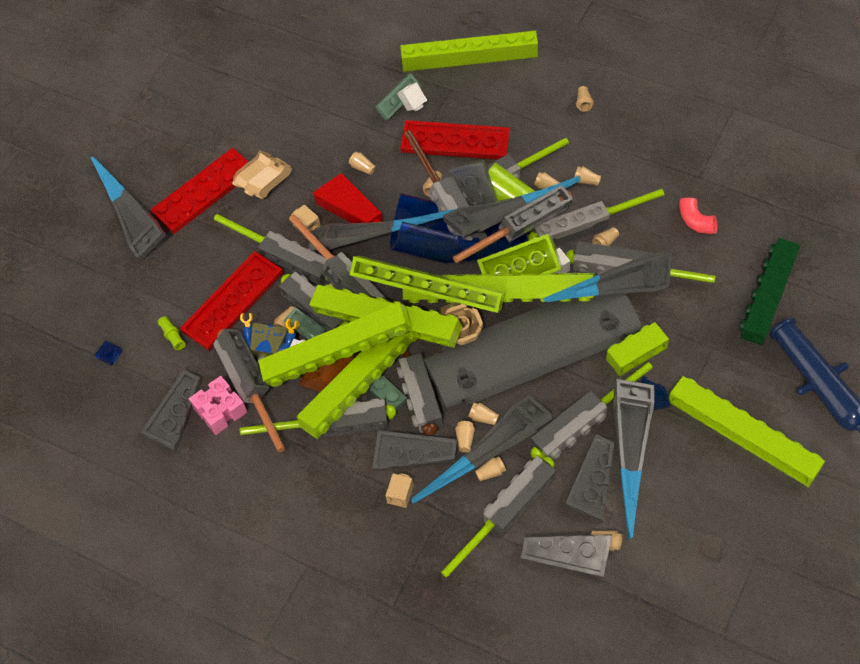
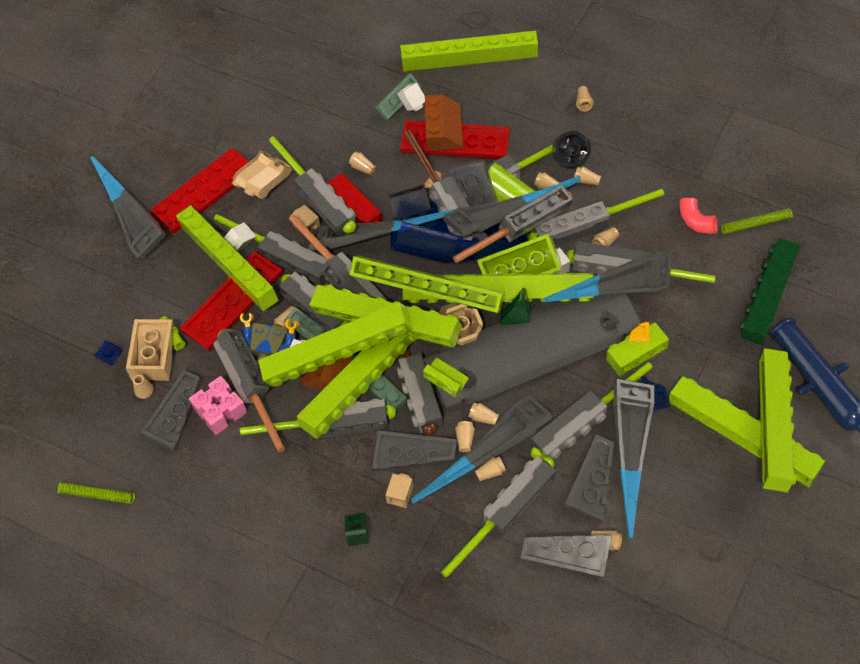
none -> lime piece [57,482,135,504]
none -> tan slope [126,319,173,381]
none -> tan cone [132,375,153,399]
none -> lime brick [176,205,279,312]
none -> white brick [224,222,256,252]
none -> piece [269,136,356,237]
none -> dark green slope [345,513,369,546]
none -> black brick [389,185,431,221]
none -> lime panel [423,358,469,398]
none -> dark orange slope [425,94,463,151]
none -> dark green slope [499,288,531,325]
none -> black brick [552,131,591,168]
none -> yellow tile [629,322,649,343]
none -> lime piece [722,208,793,235]
none -> lime brick [759,348,797,493]

